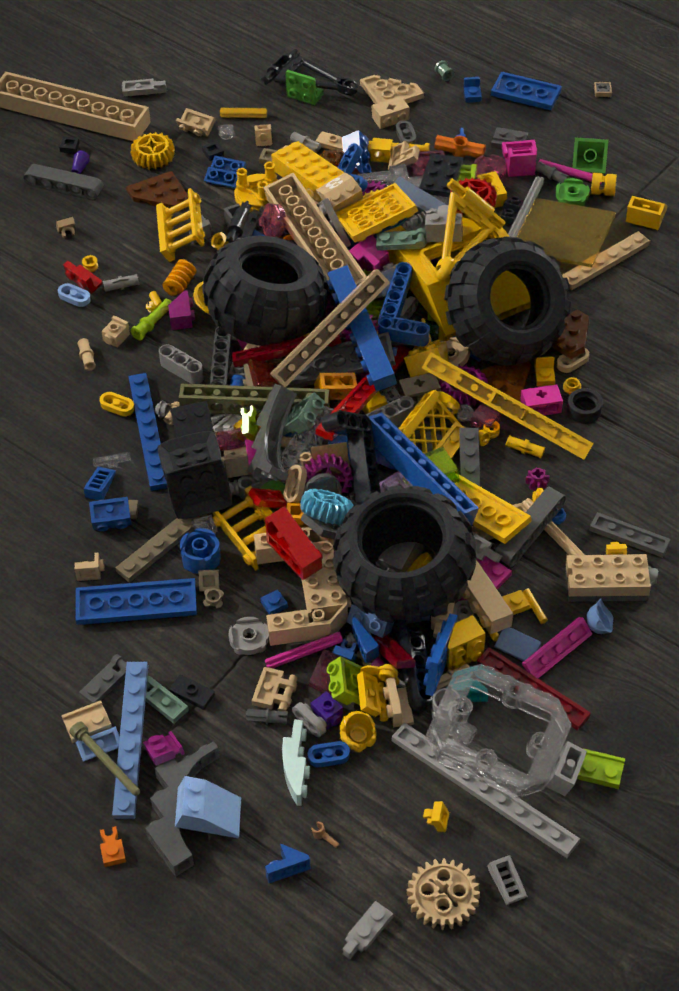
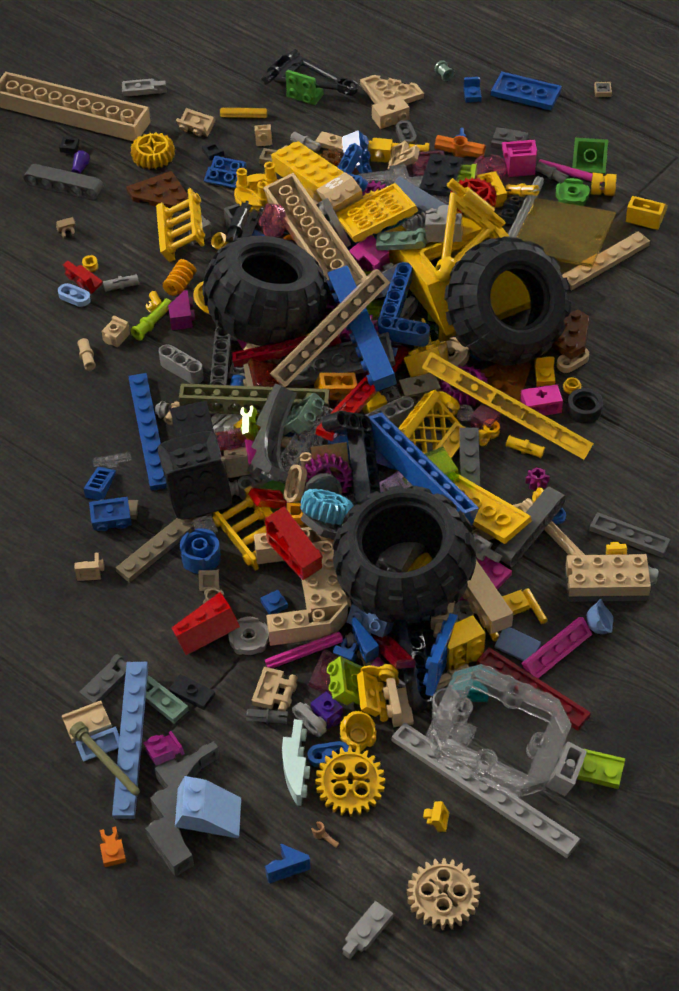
blue plate [76,578,197,625] -> none
yellow plate [100,392,135,416] -> none
clear plate [218,124,235,139] -> none
light grey slope [487,855,528,905] -> none
none -> red wedge [172,592,240,655]
none -> yellow gear [315,746,385,817]
none -> yellow pin [505,183,539,197]

